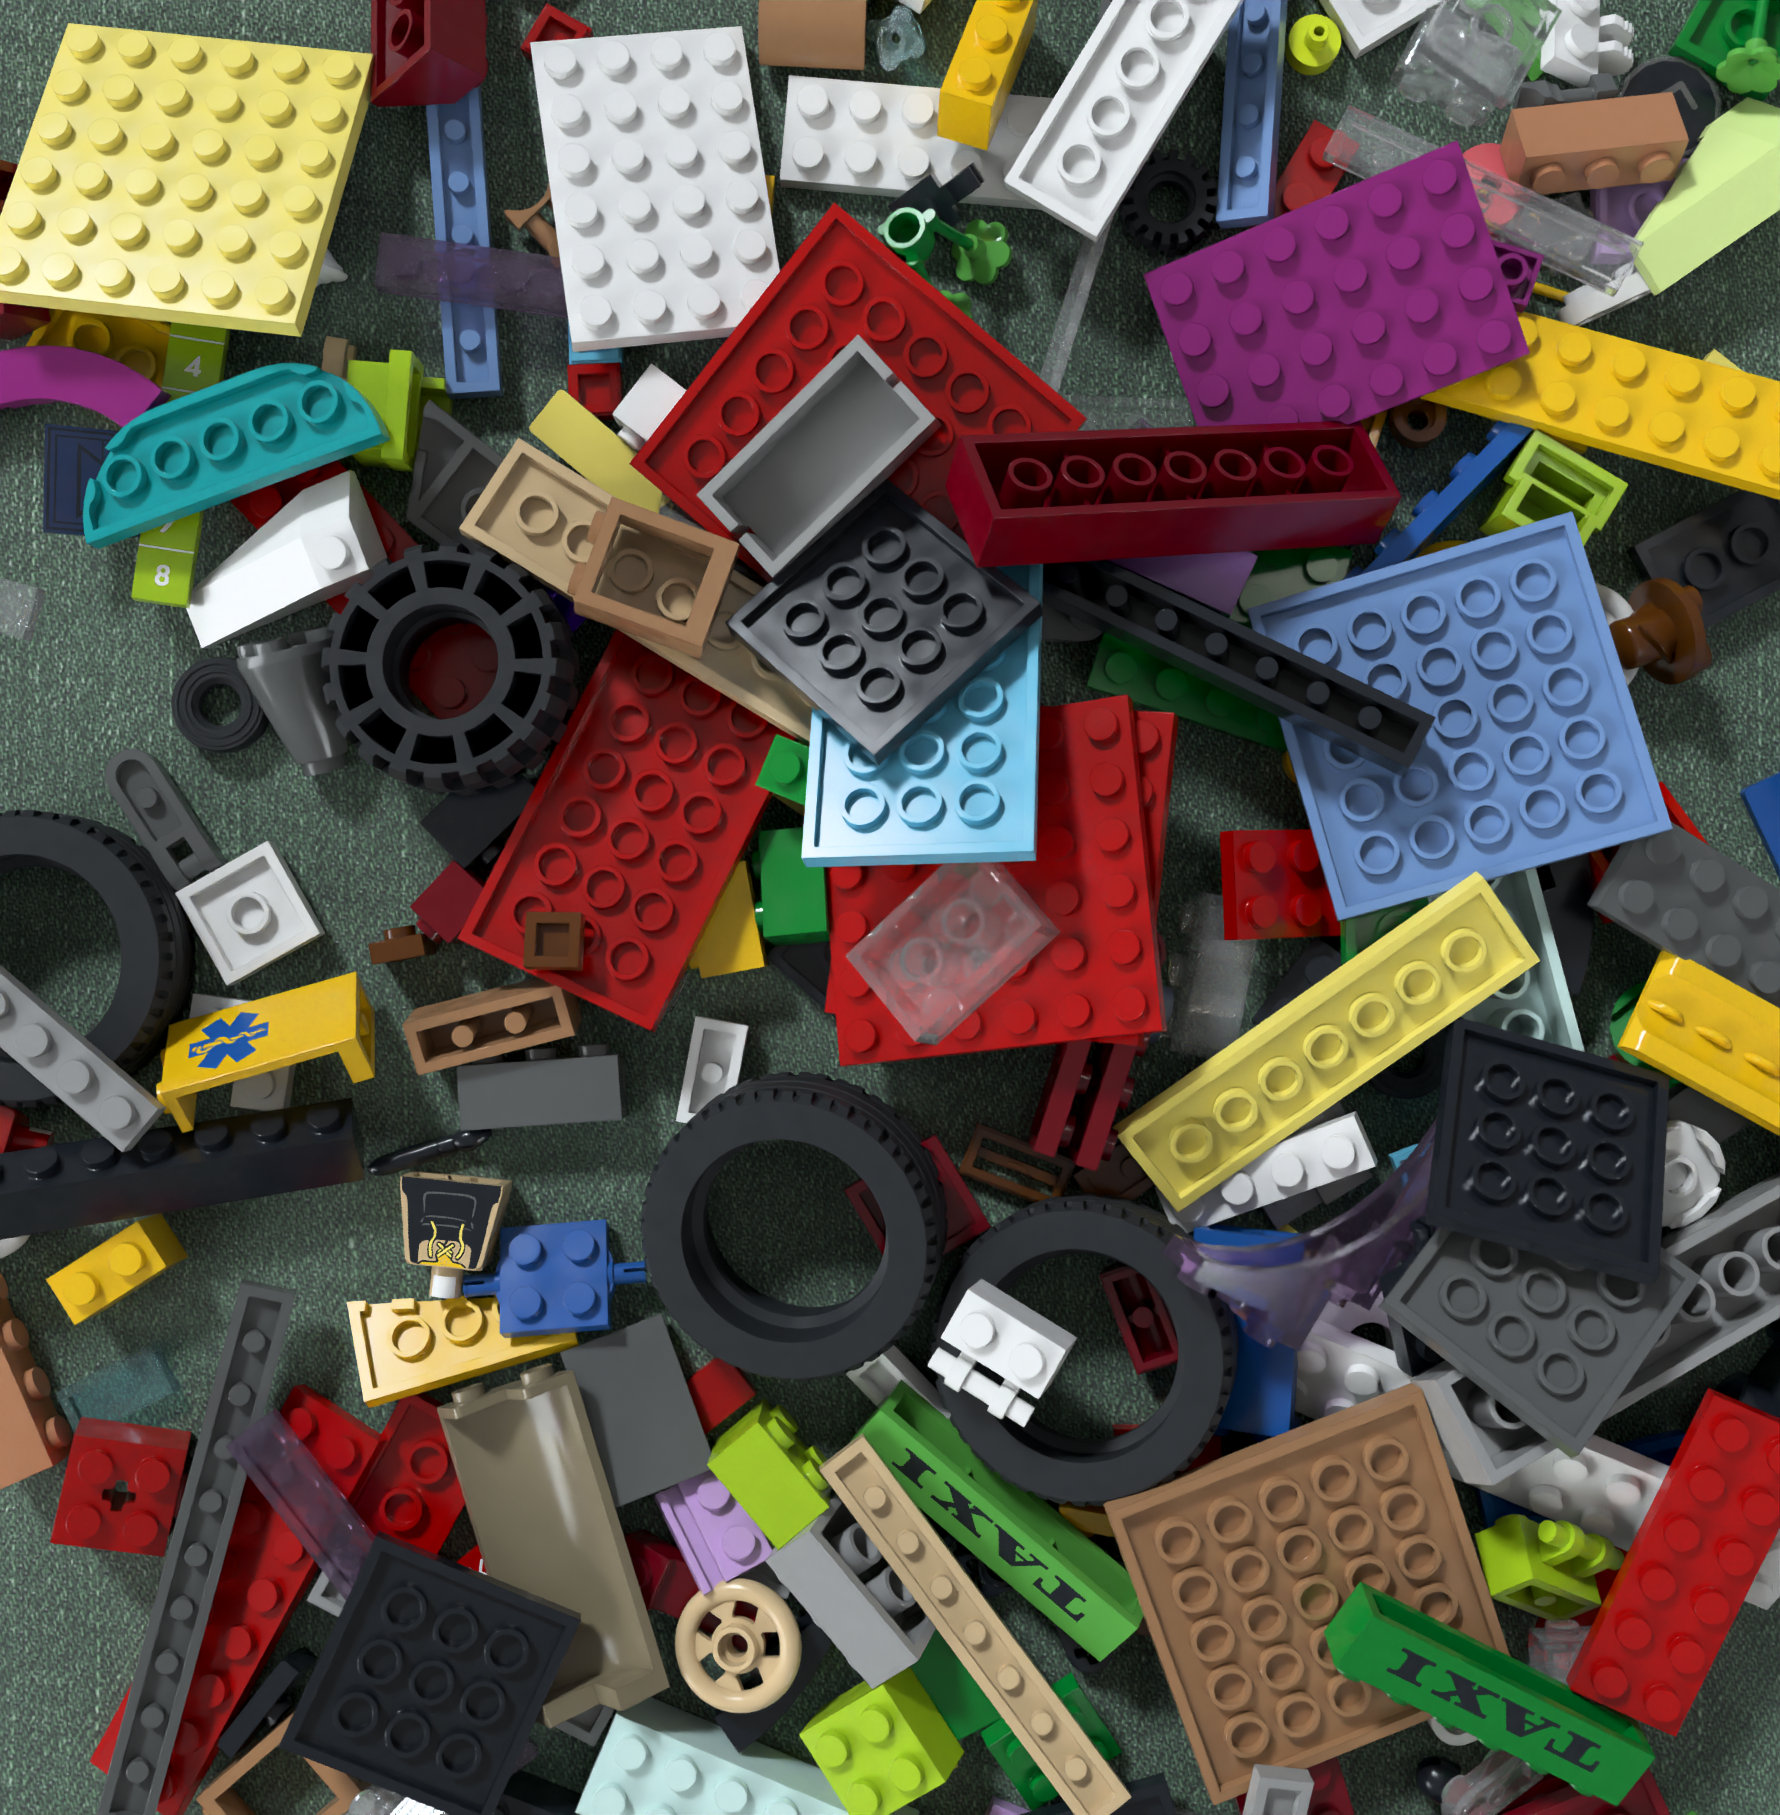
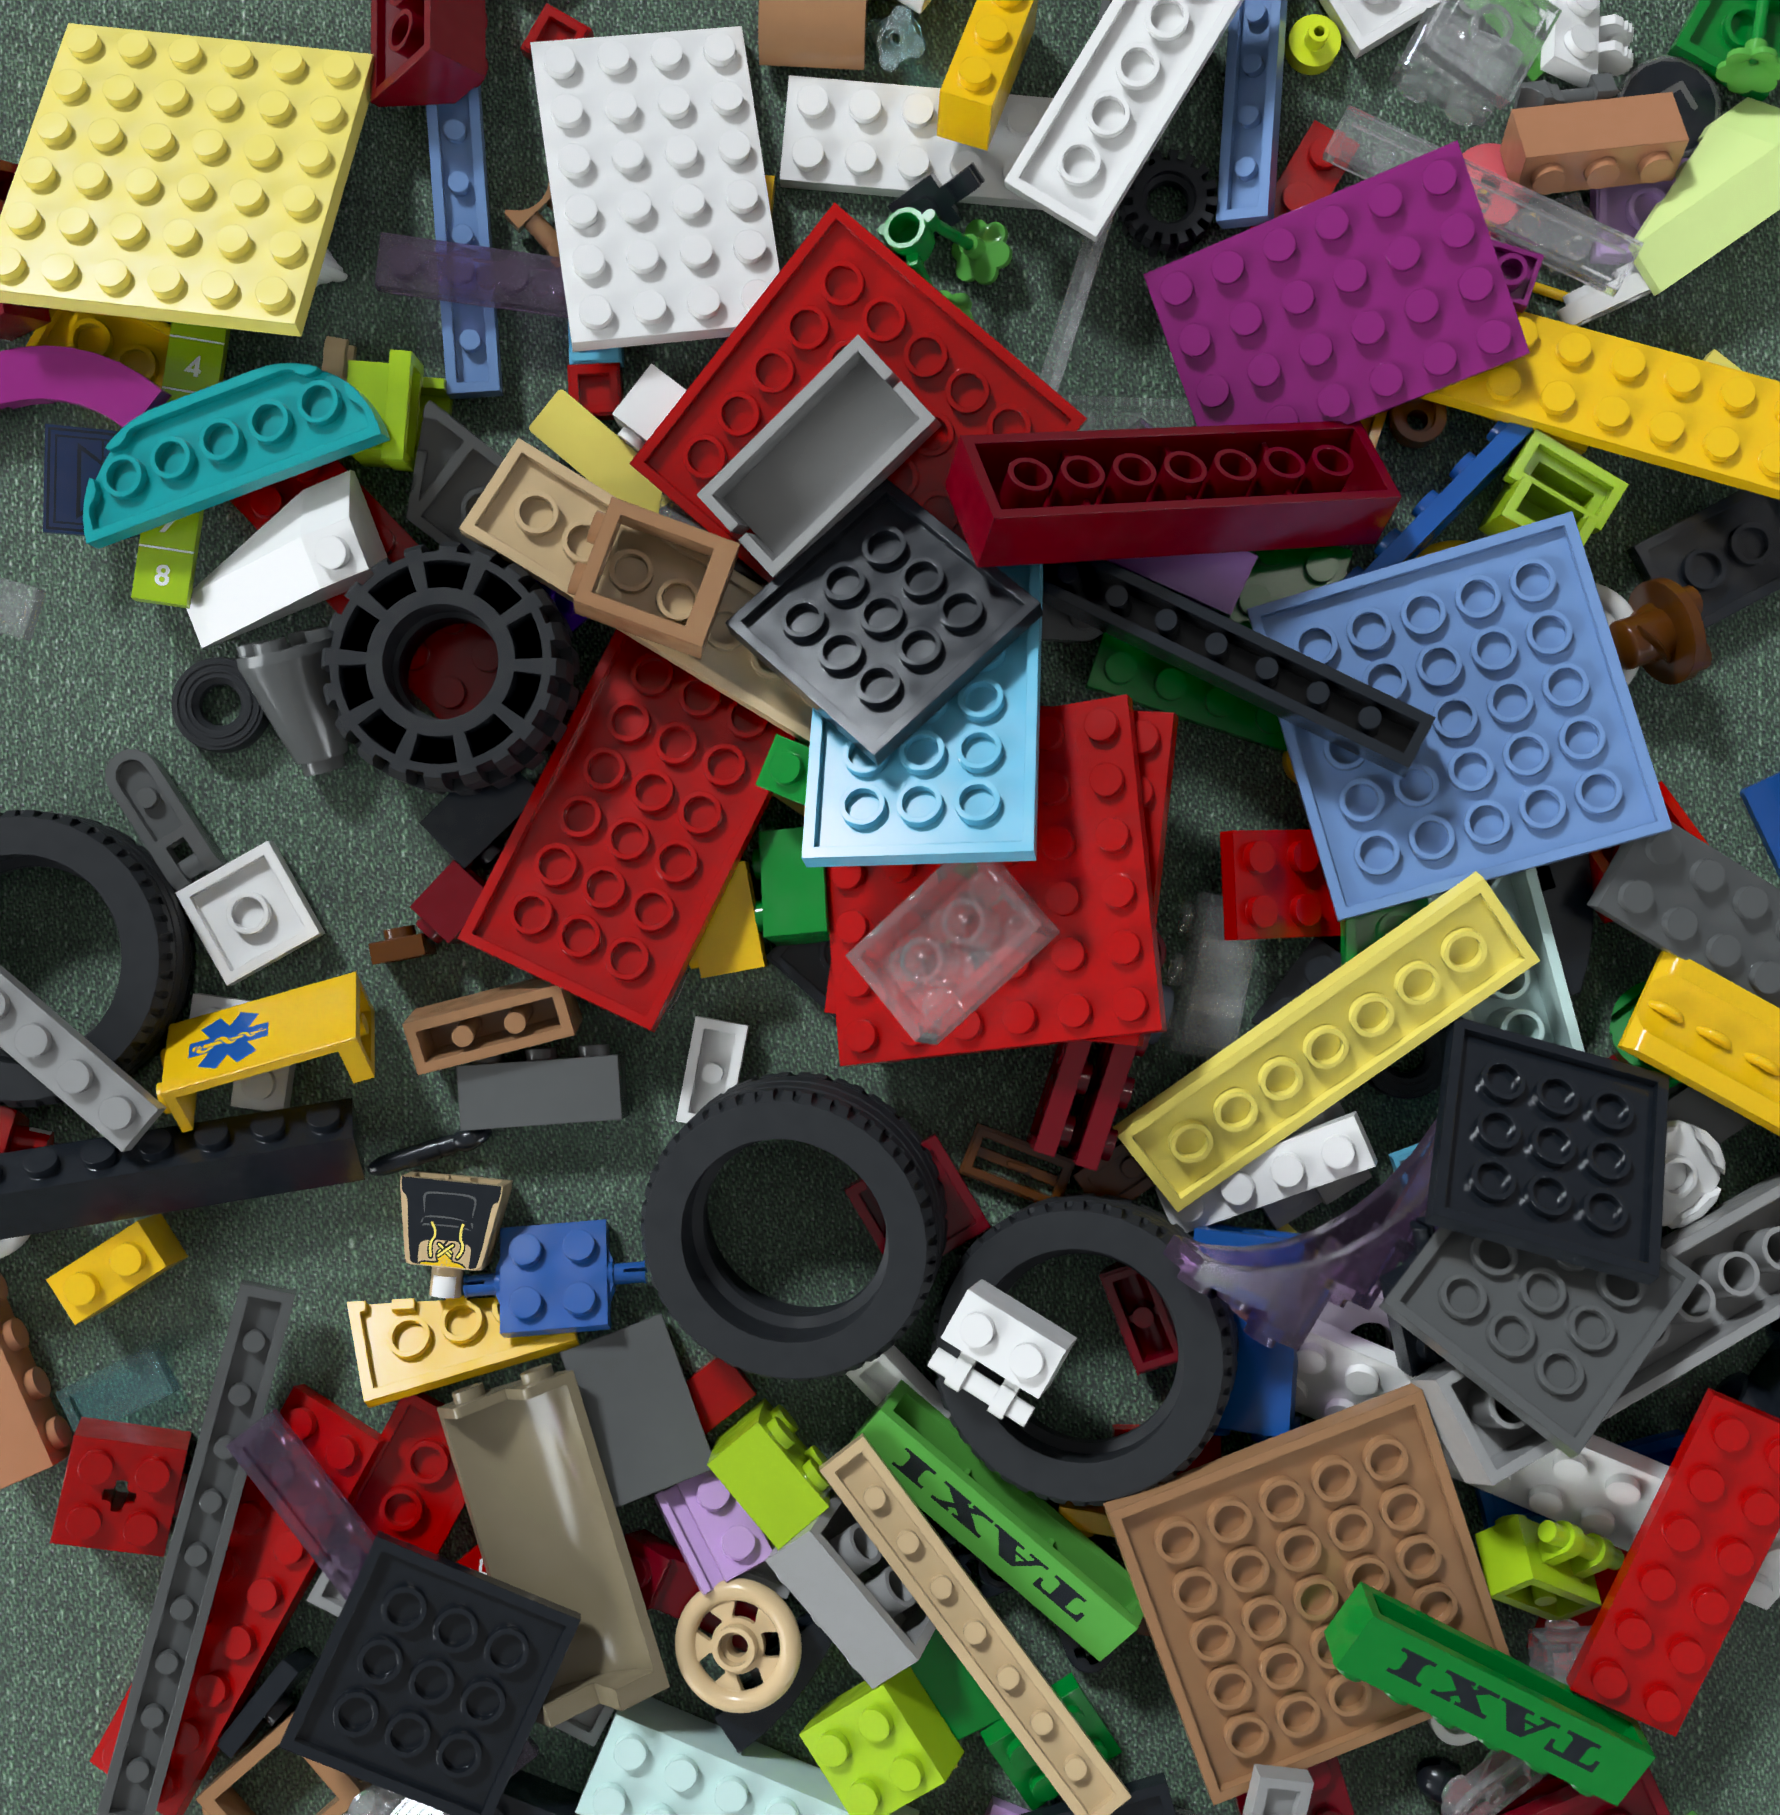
reddish brown plate [523,912,586,971] -> none

